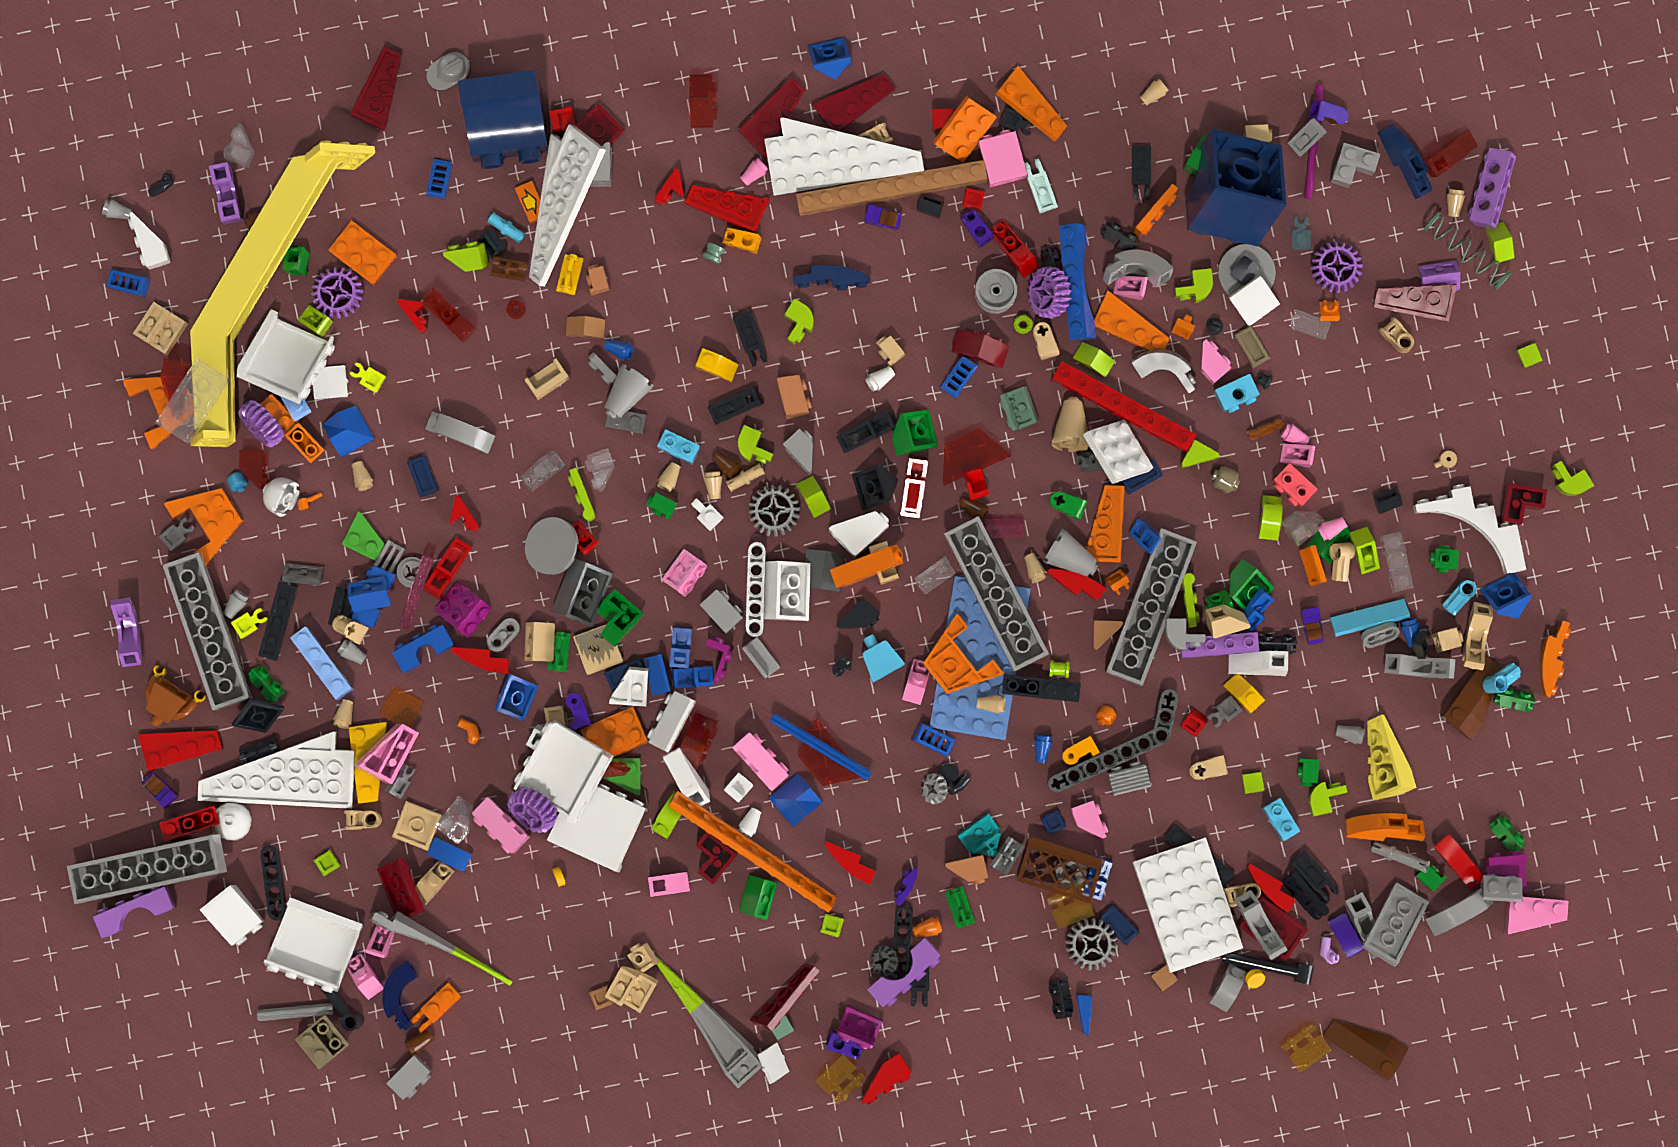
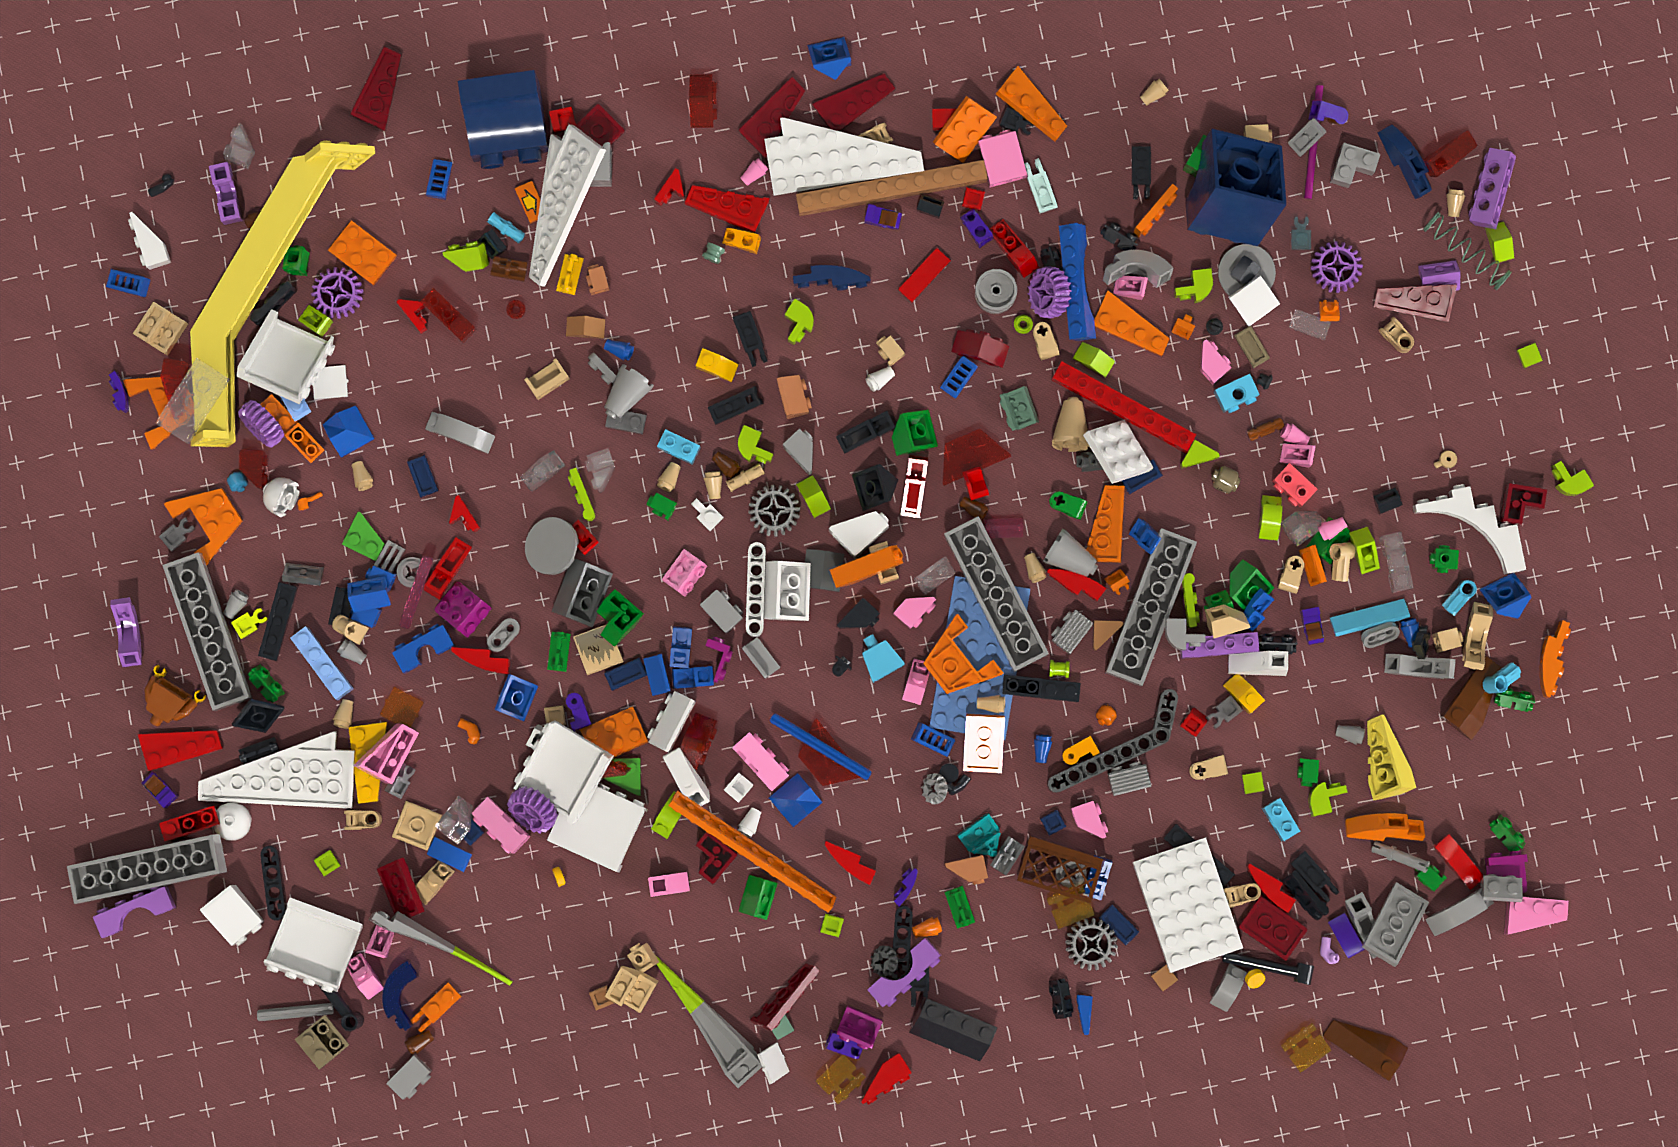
light grey cone [102,199,132,220] -> none
neon yellow plate [350,363,386,393] -> none
light grey piece [427,52,470,90] -> none
tan panel [524,622,555,662] -> none
white wing [609,667,649,707] -> none
arch [1131,349,1196,393] -> none
light grey arch [1234,890,1287,960] -> none
none -> dark purple slope [109,371,129,413]
none -> black hinge [250,281,297,326]
none -> dark blue tile [457,819,485,846]
none -> bright pink slope [893,597,936,629]
none -> red tile [898,248,951,303]
none -> black slope [909,997,998,1062]
none -> plate [963,714,1005,773]
none -> light grey brick [1051,610,1094,655]
none -> tan piece [1278,556,1304,594]

